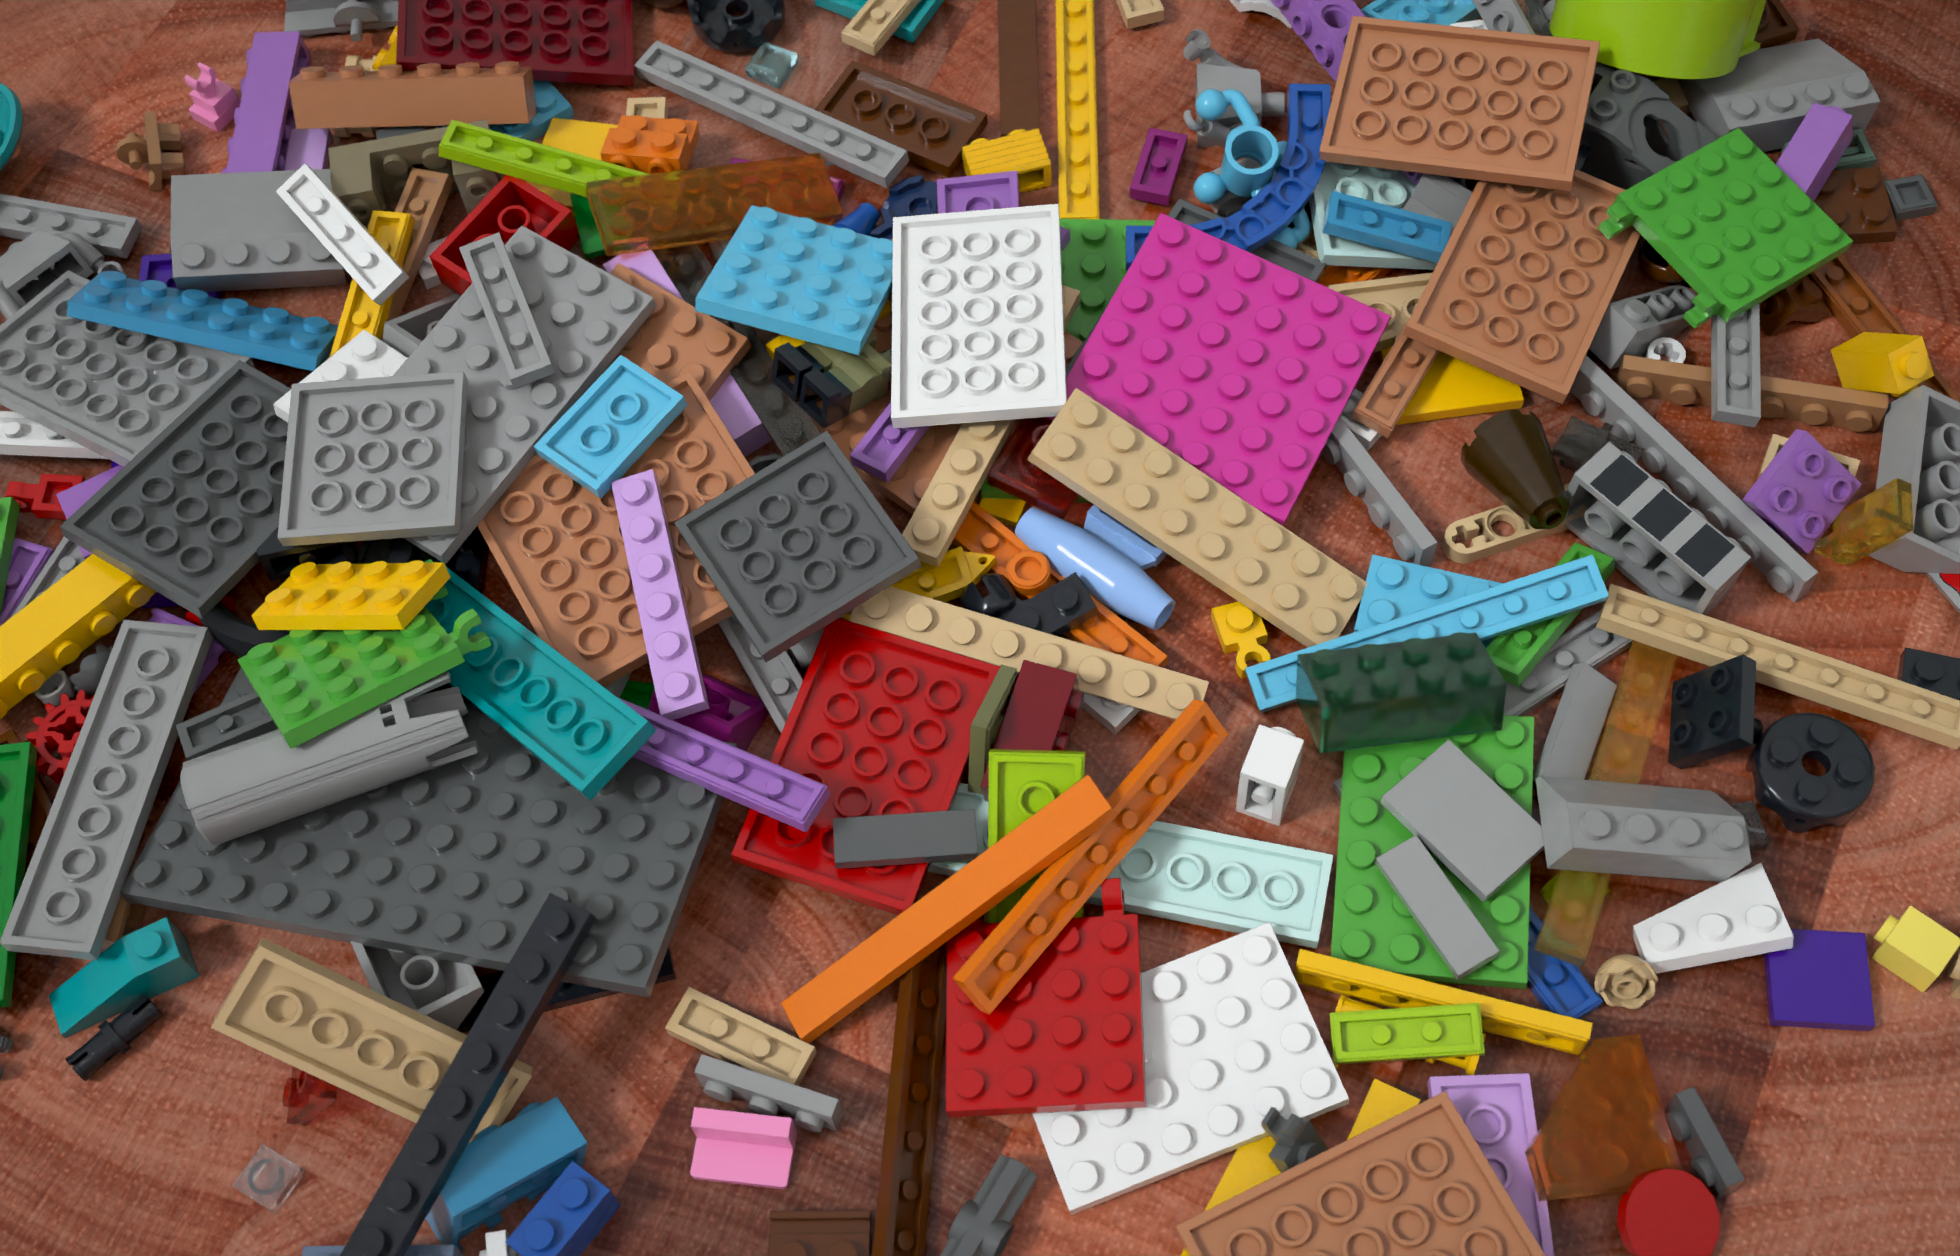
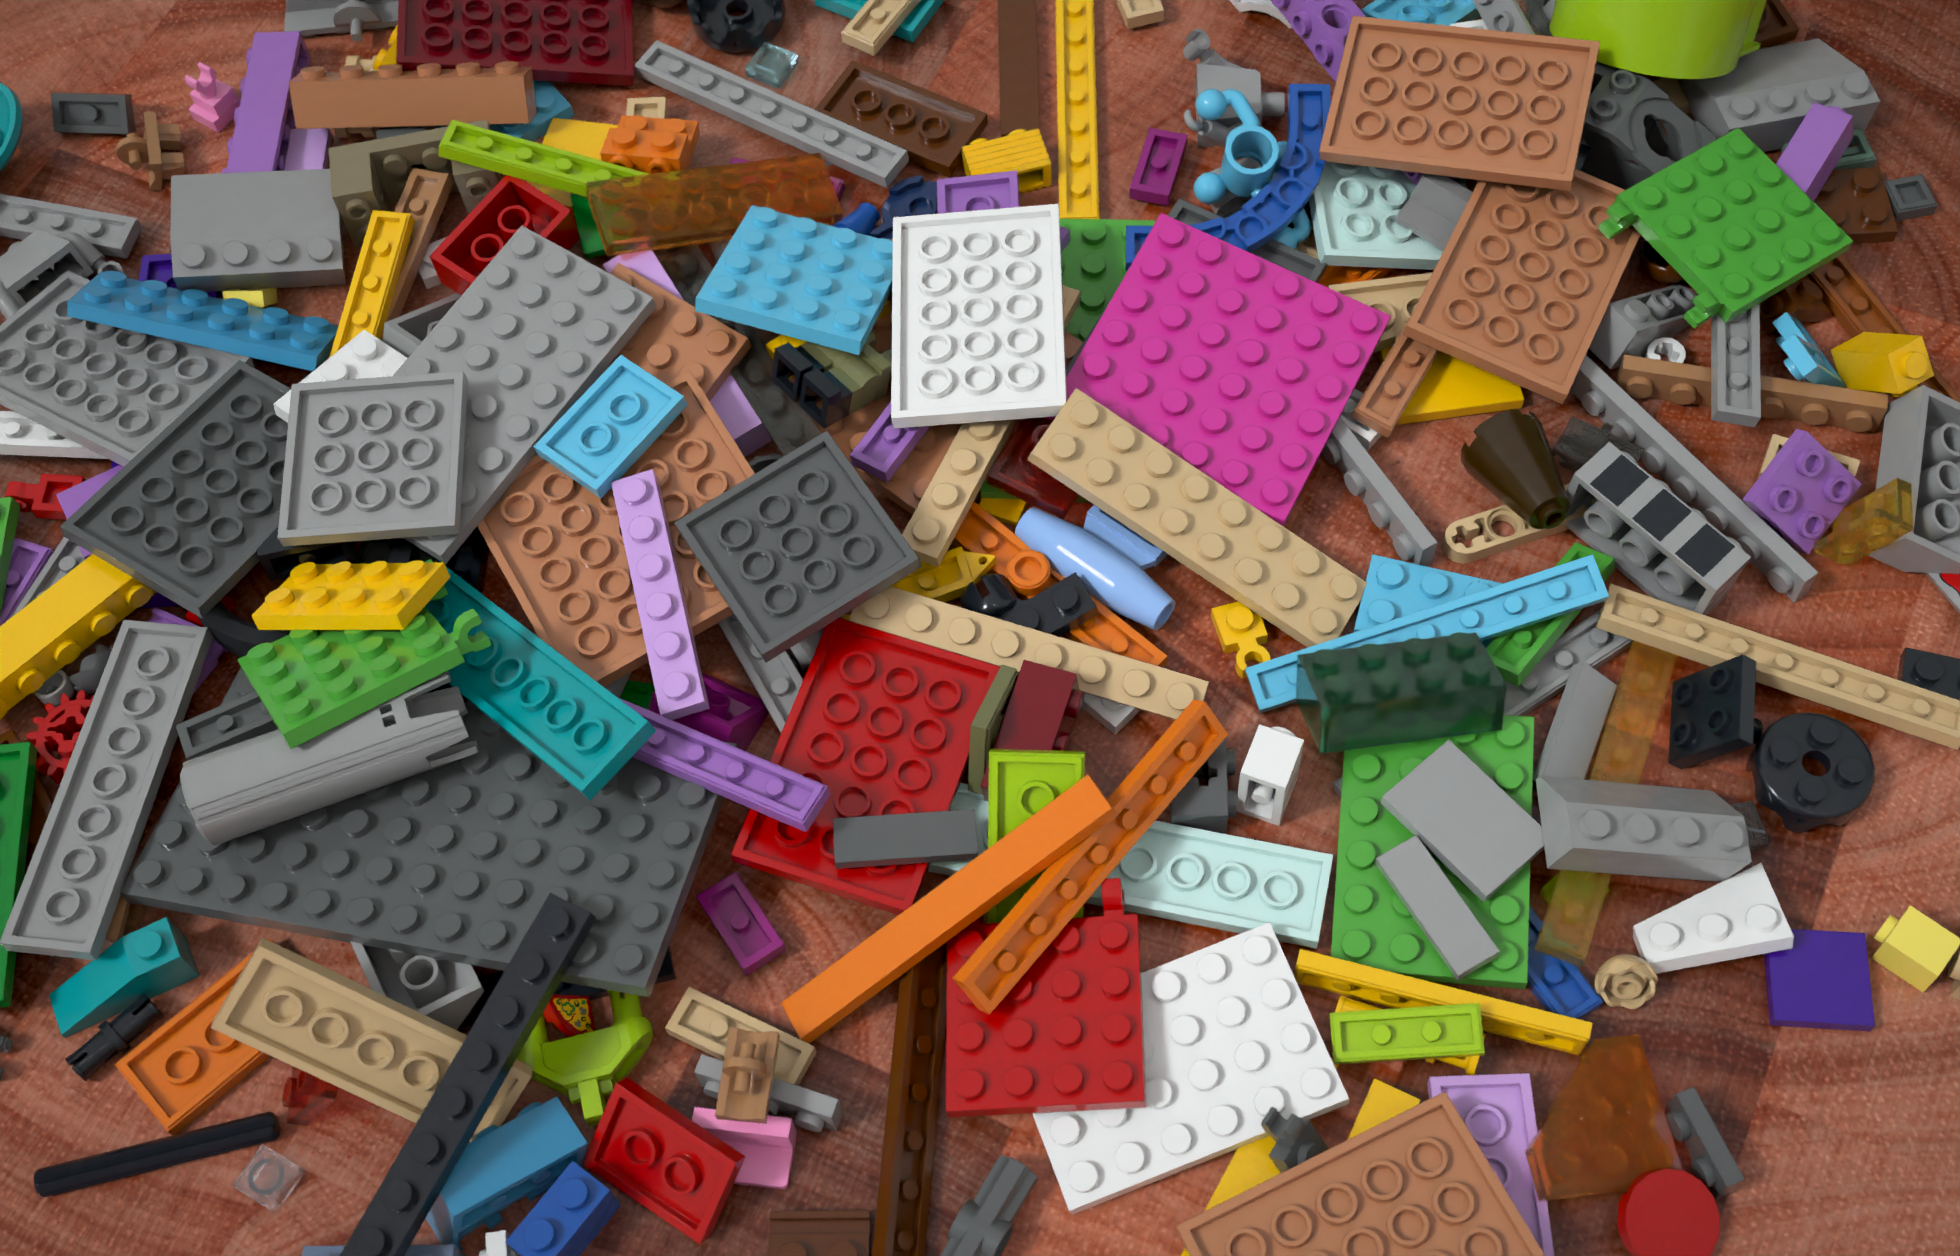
white plate [276,164,409,305] -> none
light grey plate [459,232,555,389] -> none
dark azure plate [1322,191,1452,263] -> none
none -> black axle [34,1111,280,1197]
none -> dark grey plate [51,92,135,134]
none -> orange tile [114,938,276,1135]
none -> light yellow plate [223,287,278,308]
none -> lime connector [517,990,653,1127]
none -> tile [543,995,595,1037]
none -> red plate [582,1077,746,1244]
none -> magenta plate [696,872,786,976]
none -> medium nougat hips [715,1027,780,1124]
none -> dark grey brick [1170,738,1237,834]
none -> medium azure plate [1772,312,1847,388]

